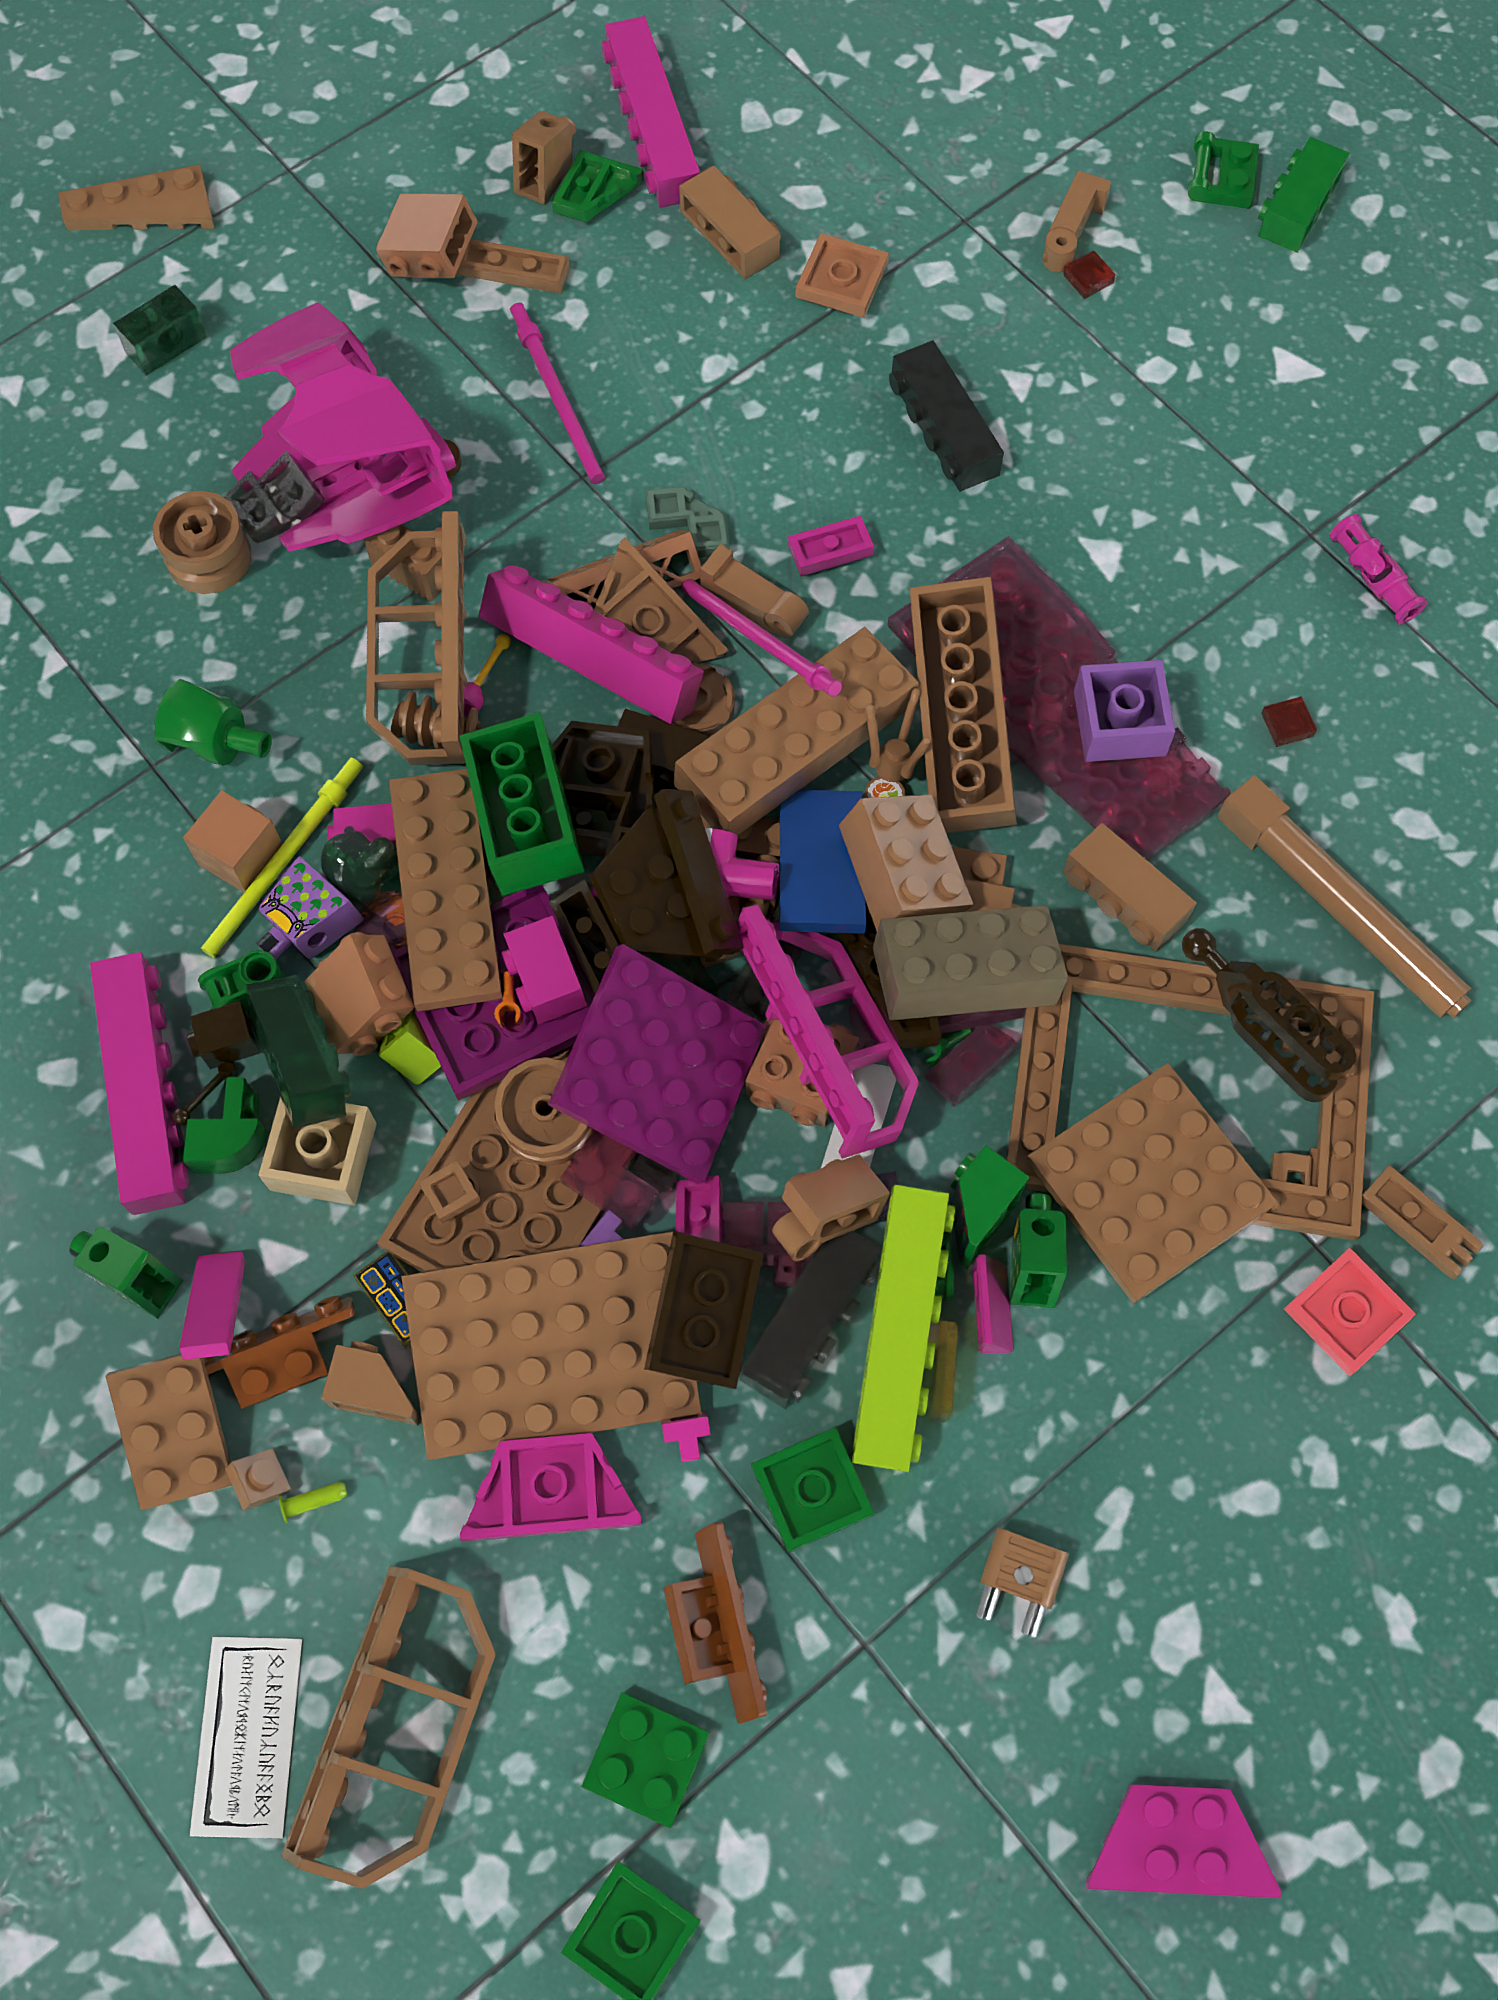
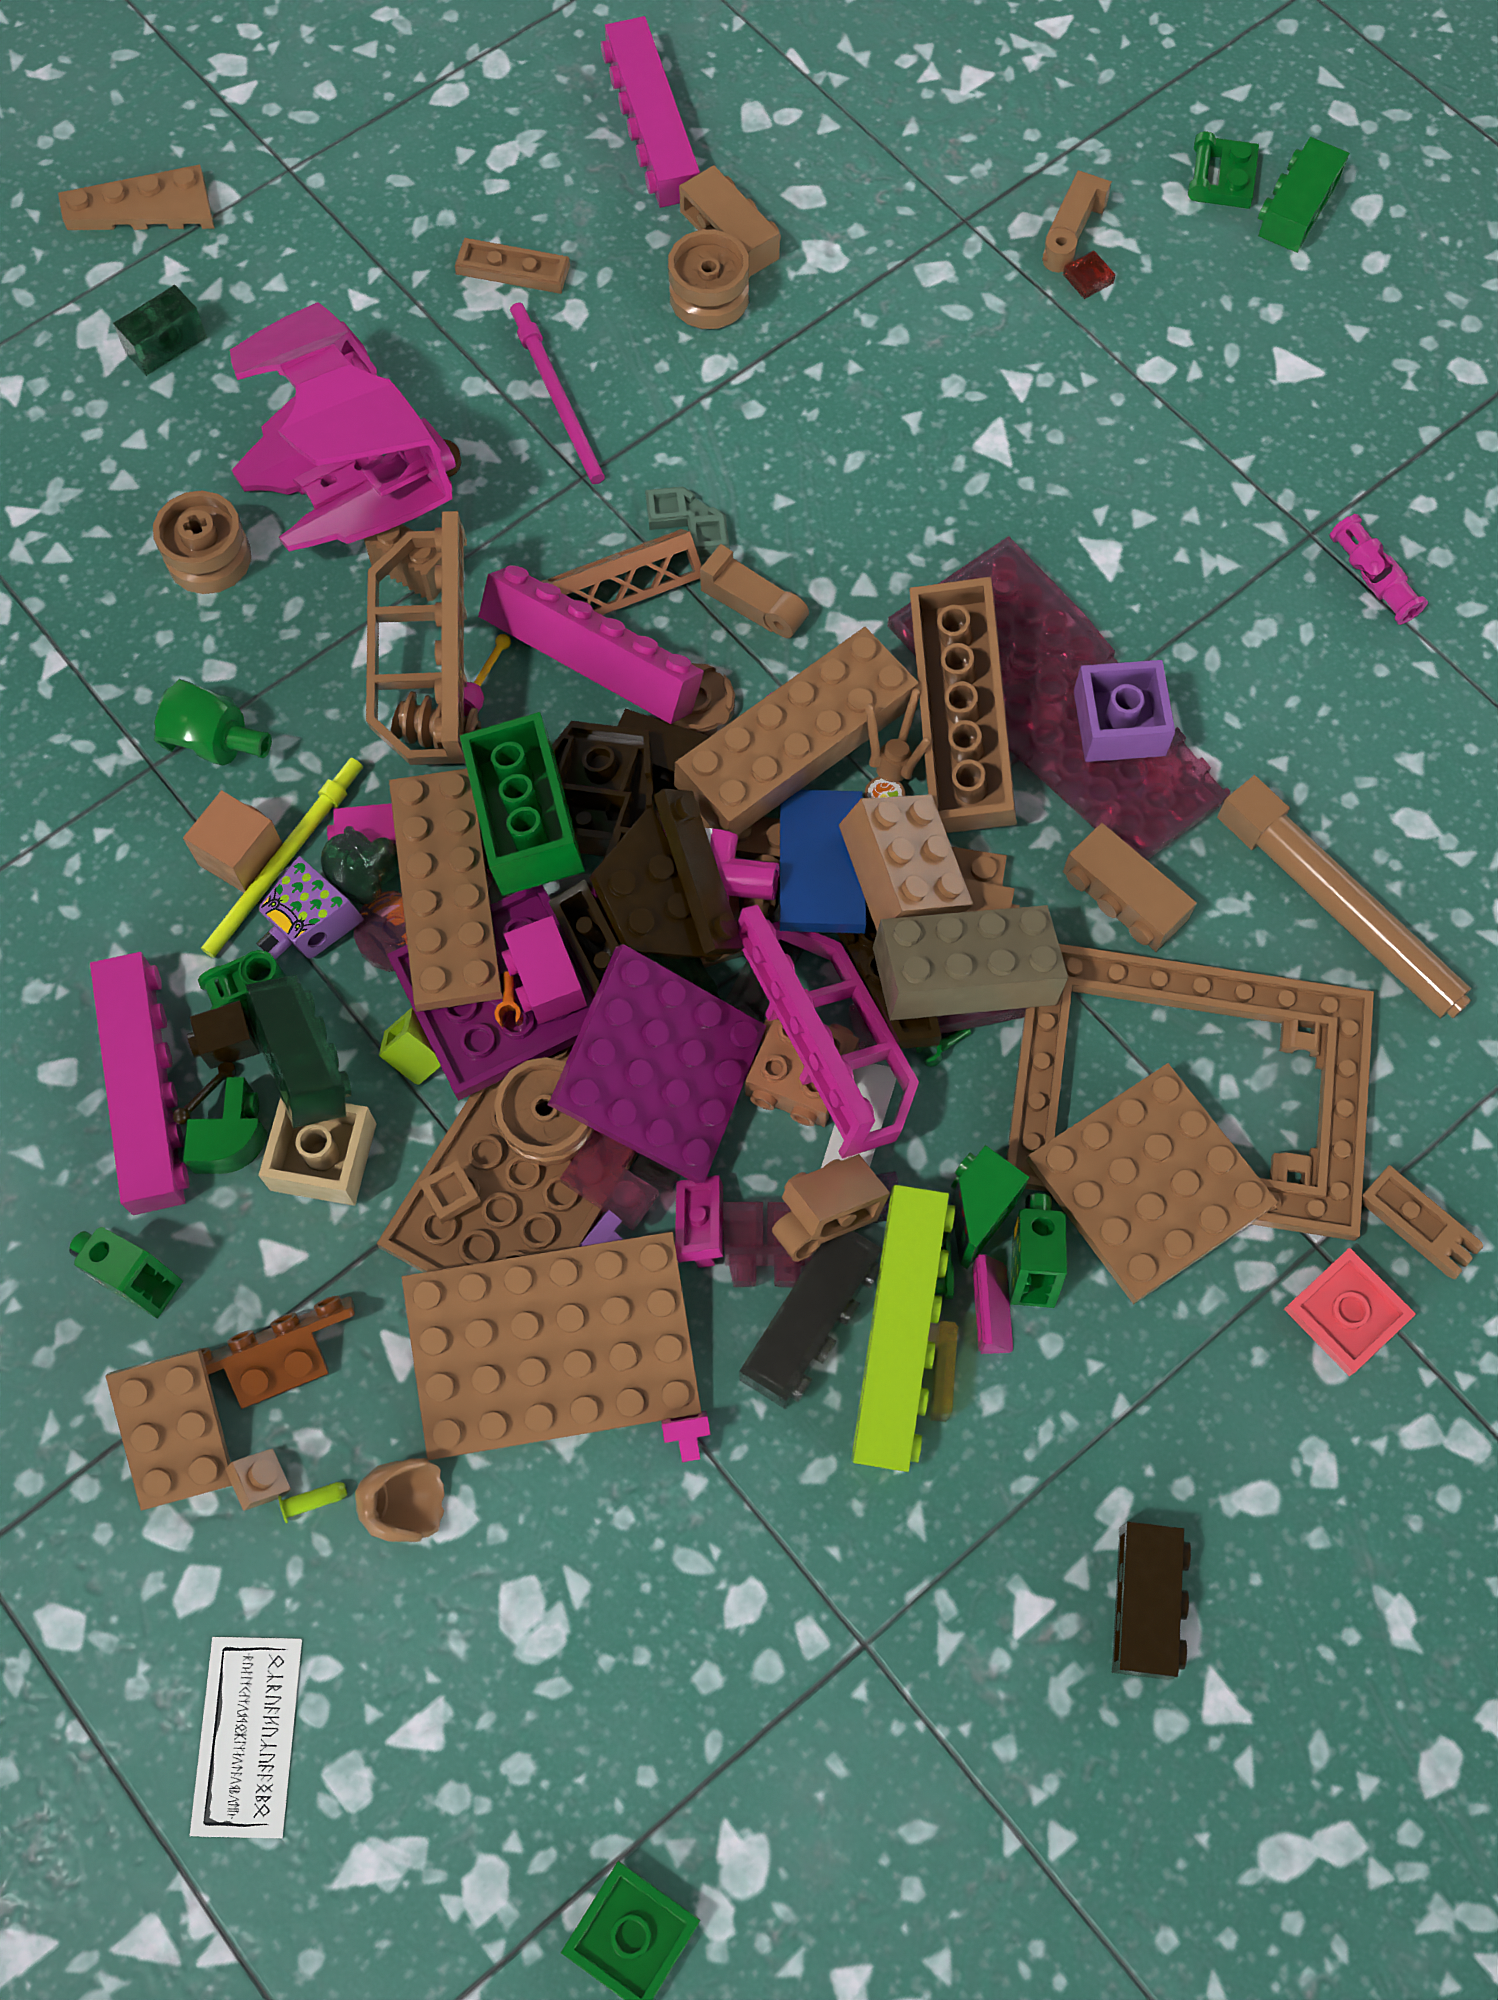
dark pink tile [179,1251,245,1360] -> none
clear smoke slope [224,451,326,544] -> none
medium nougat plate [281,1566,496,1889] -> none
nougat brick [304,932,415,1056] -> none
medium nougat slope [321,1341,420,1426] -> none
tile [353,1251,411,1349] -> none
nougat brick [376,194,478,278] -> none
dark pink wing [460,1433,642,1542] -> none
medium nougat torso [512,111,576,205] -> none
green wing [552,150,644,222] -> none
green plate [581,1692,710,1829] -> none
medium nougat wing [594,538,728,664] -> none
dark brown plate [644,1232,764,1389] -> none
dark orange bracket [664,1522,767,1724] -> none
dark pink bar [681,579,842,697] -> none
green plate [751,1427,874,1554] -> none
dark pink plate [788,516,874,576] -> none
nougat plate [795,233,889,318] -> none
pearl dark grey brick [889,340,1004,492] -> none
clear pink slope [924,1021,1018,1107] -> none
medium nougat piece [976,1527,1069,1638] -> none
dark pink wing [1086,1785,1281,1898] -> none
dark brown piece [1182,928,1356,1102] -> none
clear red tile [1261,696,1317,747] -> none
none -> medium nougat hair [355,1458,445,1542]
none -> medium nougat wheel [668,229,749,329]
none -> dark brown brick [1112,1521,1191,1680]

